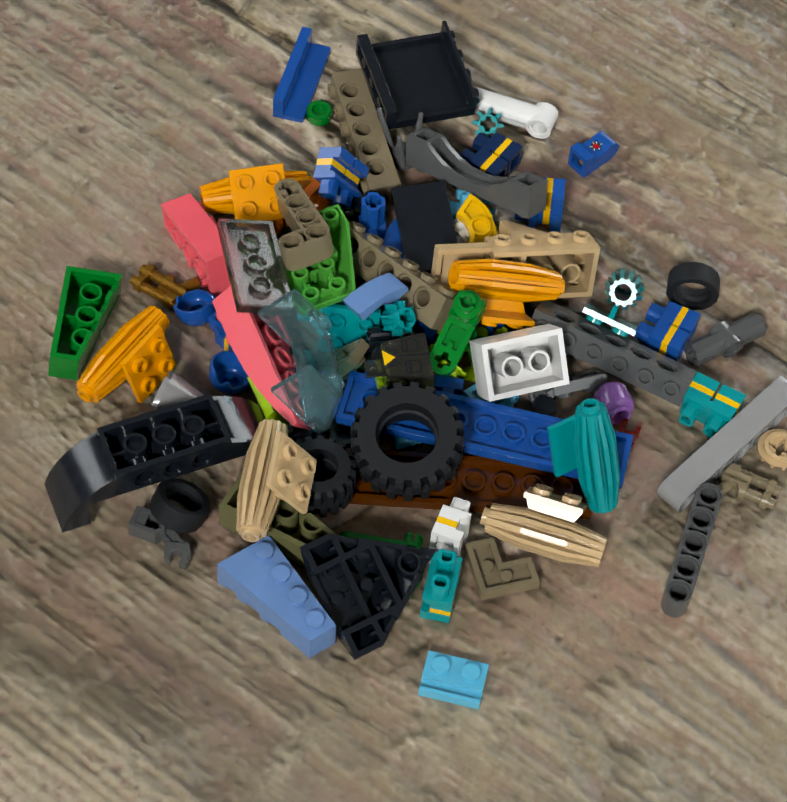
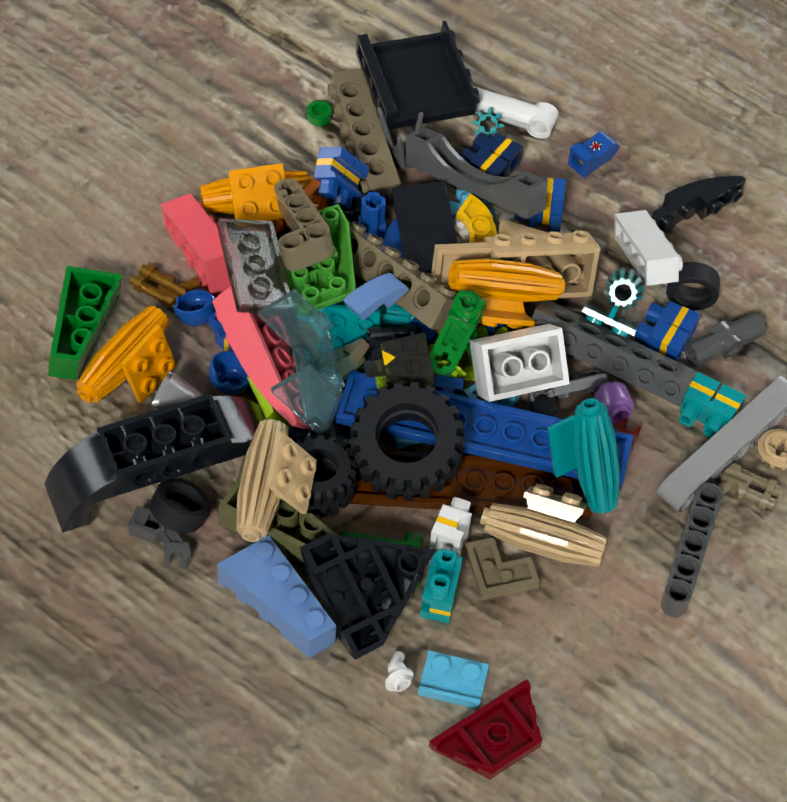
blue panel [273,26,331,123] -> none
teal gear [380,301,417,336] -> none
none -> white plate [385,651,414,692]
none -> dark red wing [429,679,542,780]
none -> white brick [614,210,683,286]
none -> black slope [651,176,746,232]

